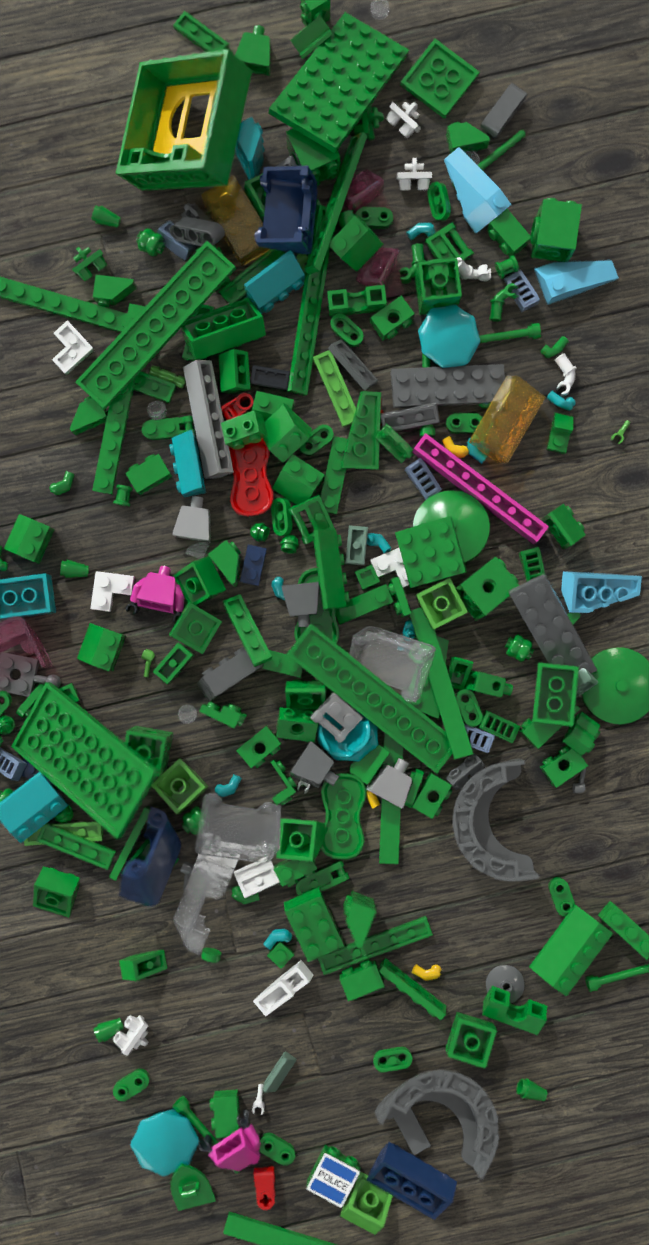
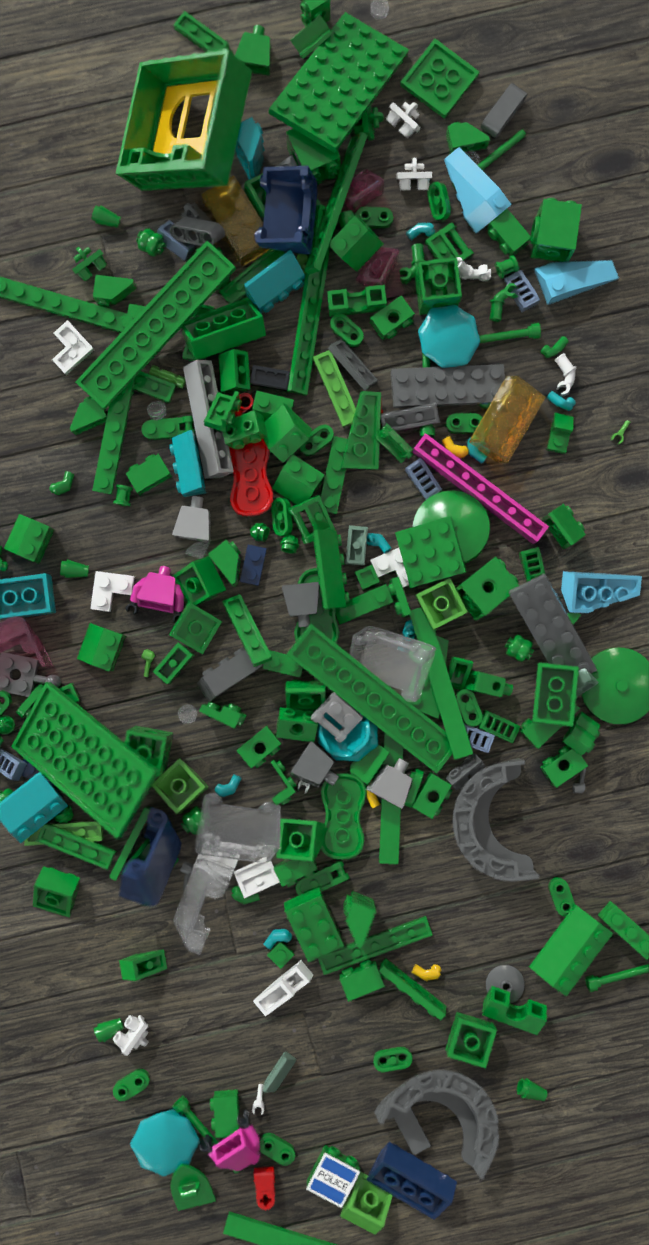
green tile [201,948,221,963] -> none
teal arm [271,577,285,600] -> none
none -> green bracket [204,391,242,432]

